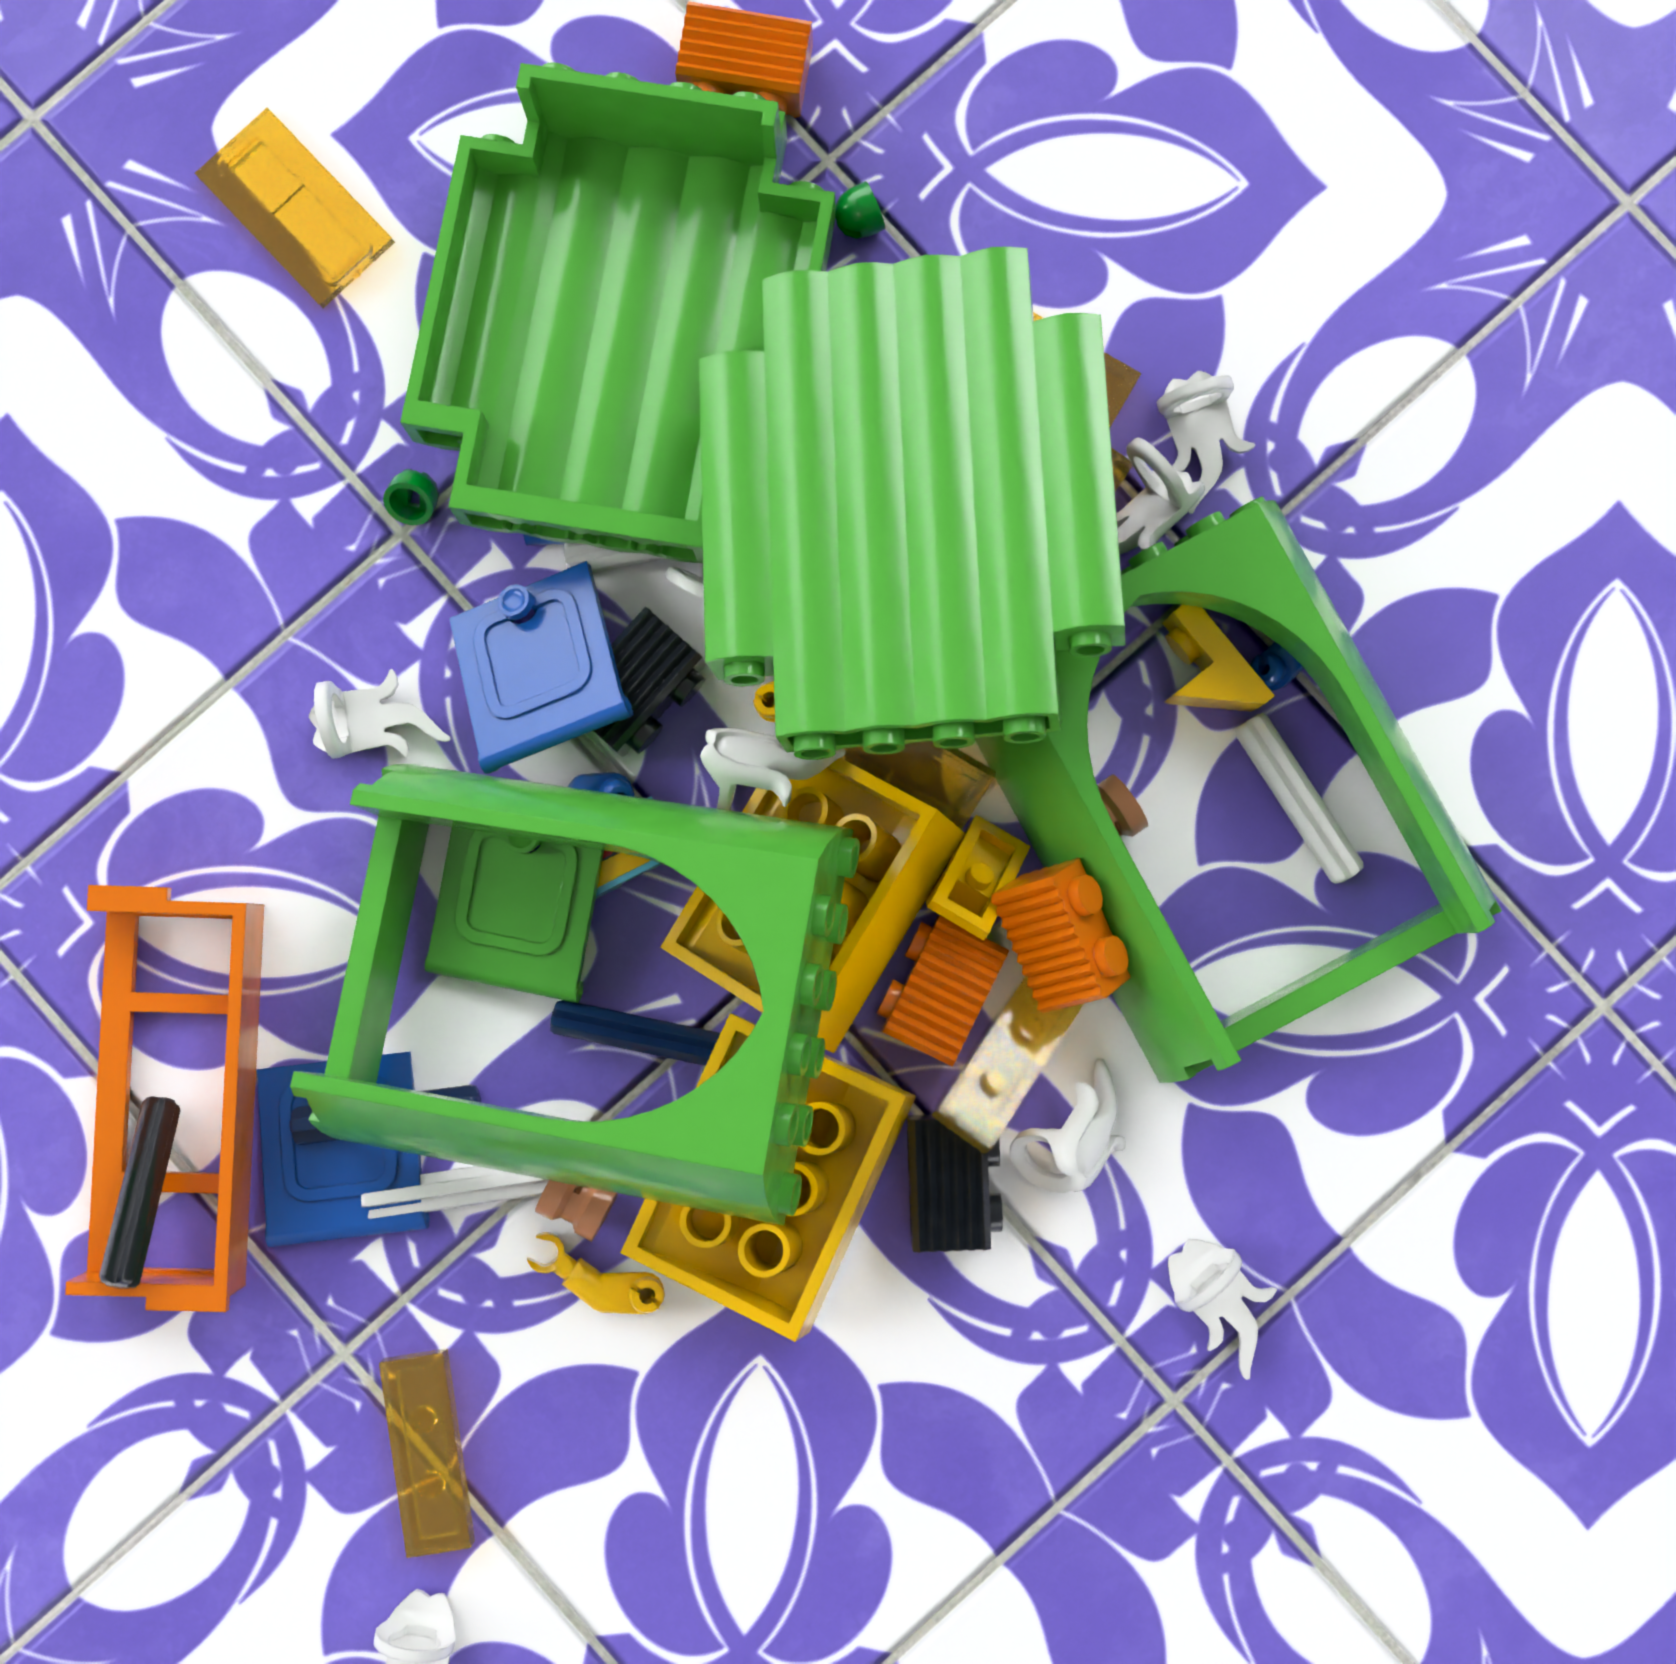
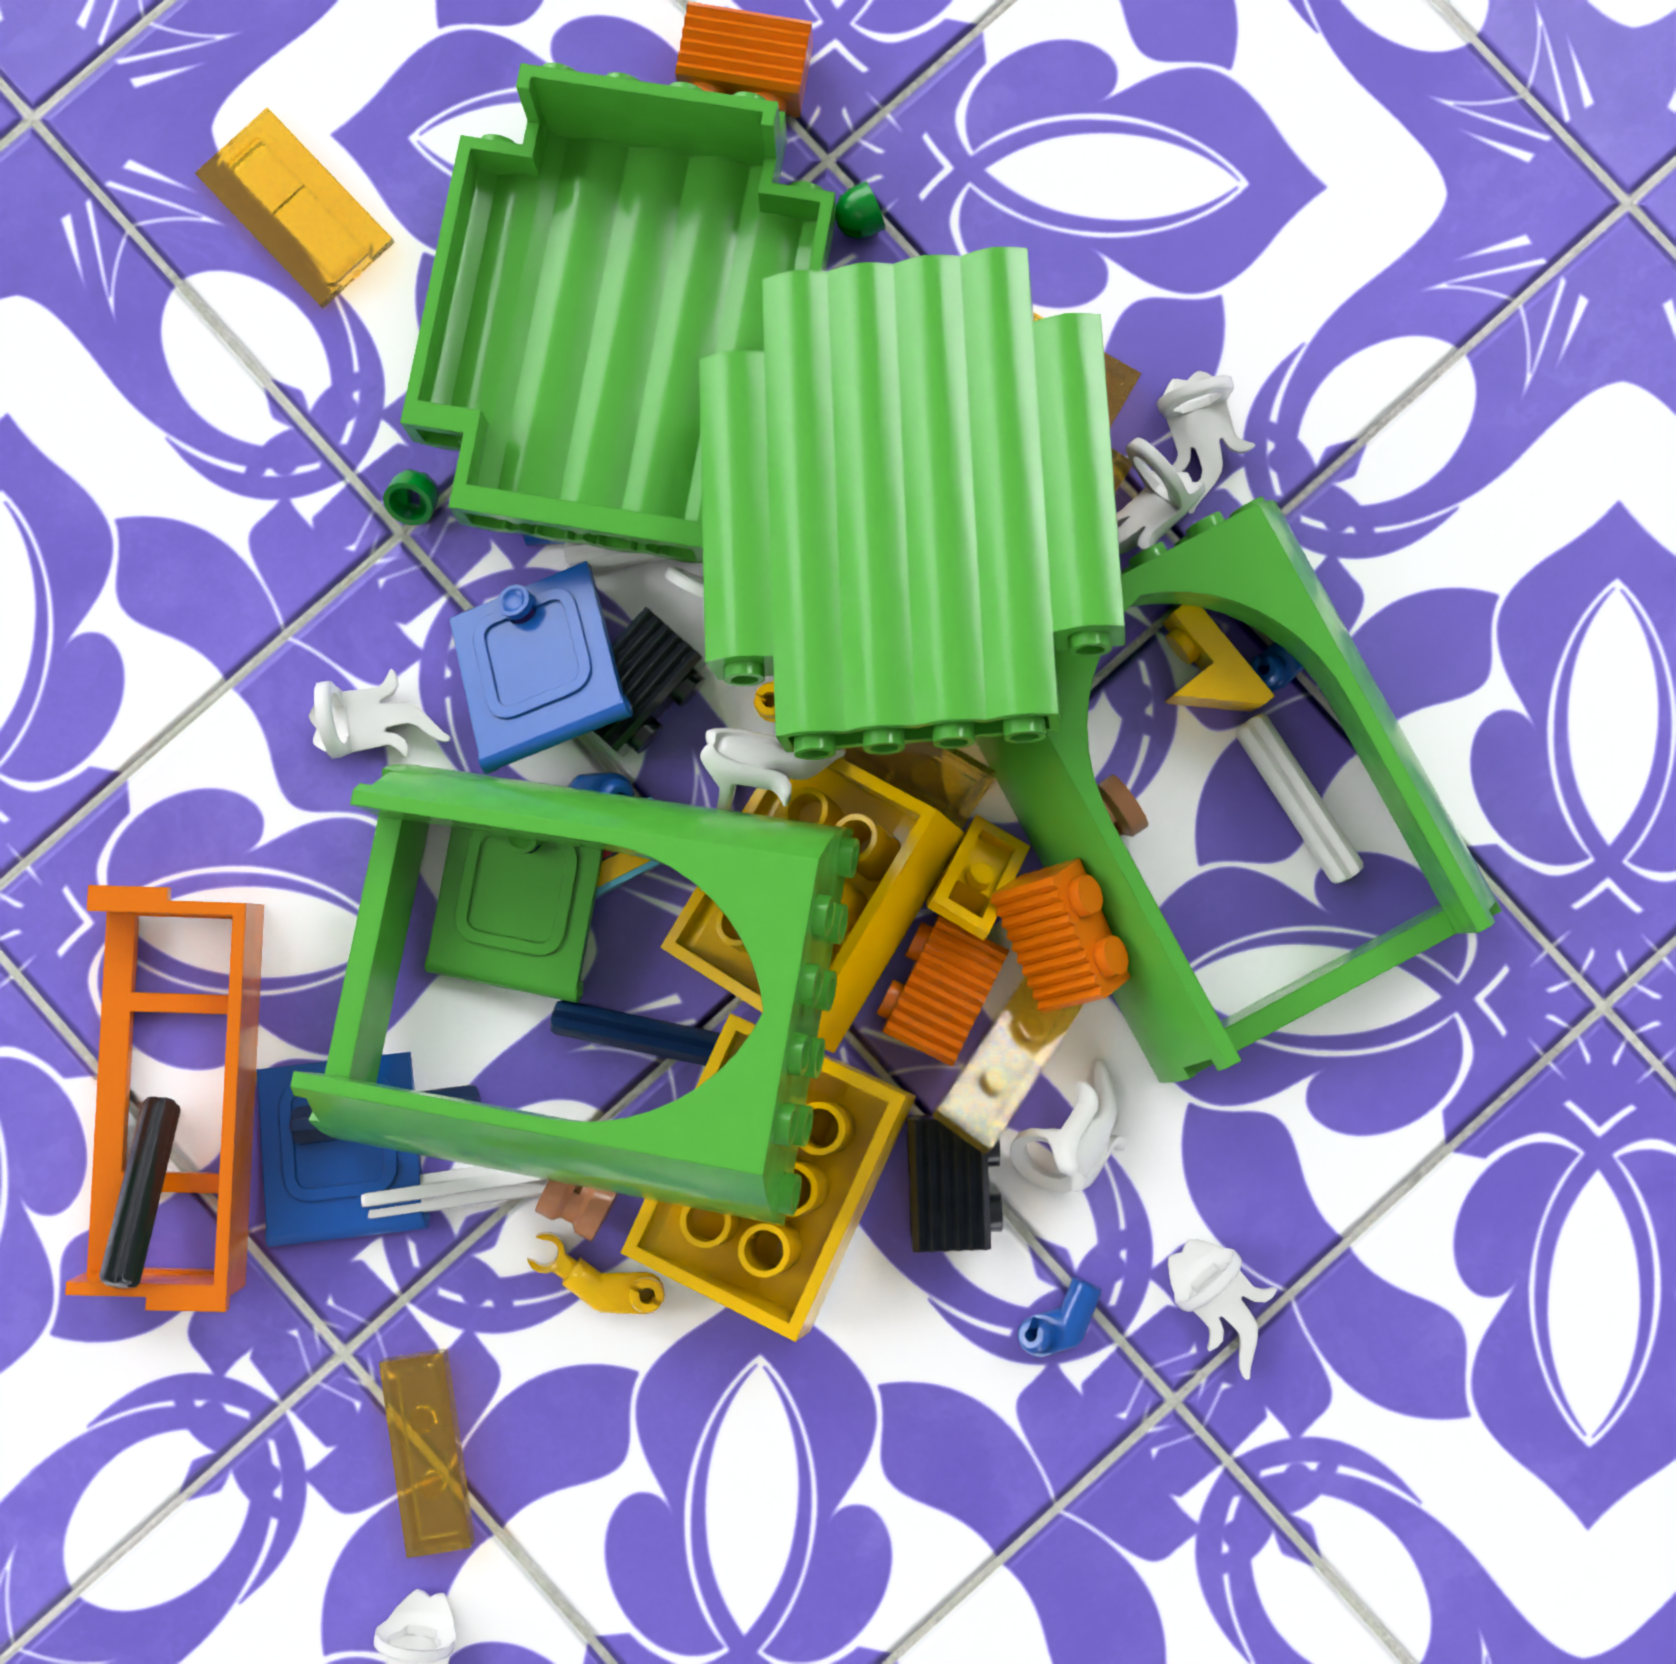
none -> blue arm [1017,1277,1102,1357]

